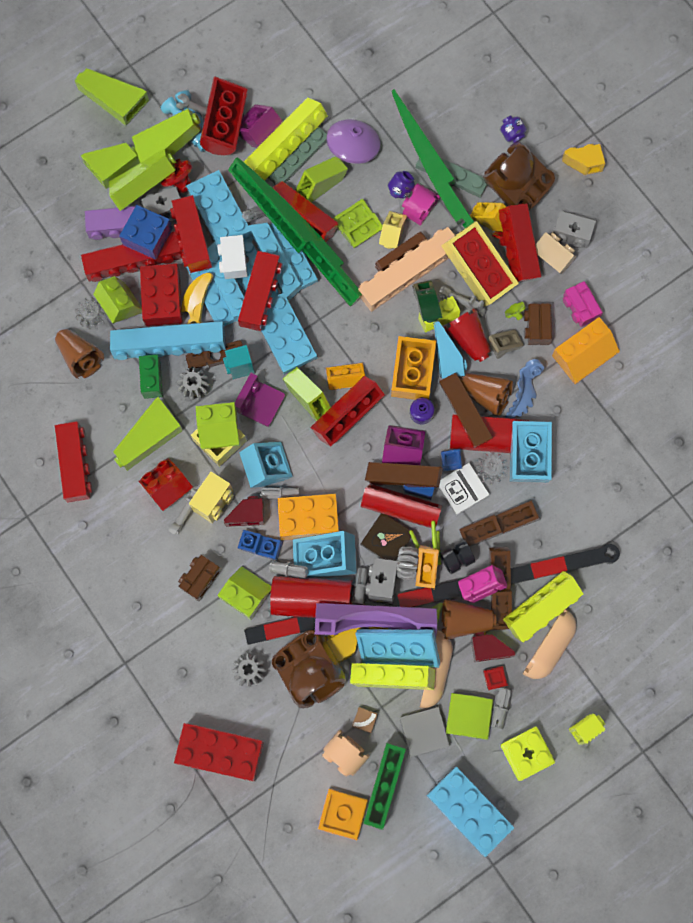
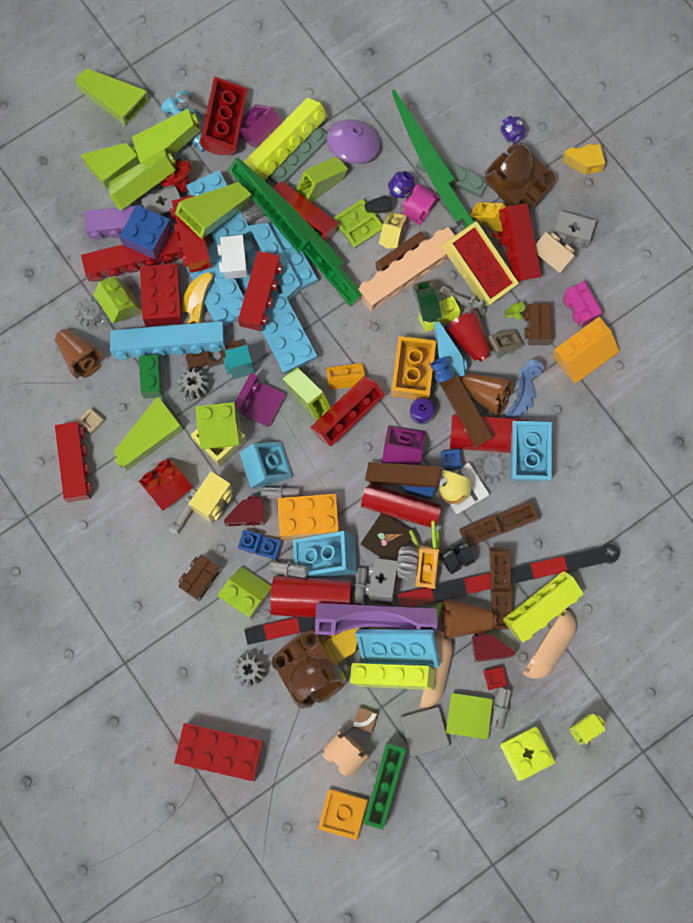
medium azure brick [426,767,514,857] -> none
dark pink brick [458,565,507,603] -> none
none -> tan tile [77,408,105,435]
none -> lime slope [175,182,252,239]
none -> black cone [365,195,393,213]
none -> blue wheel [430,357,454,382]
none -> light yellow helmet [439,470,471,505]

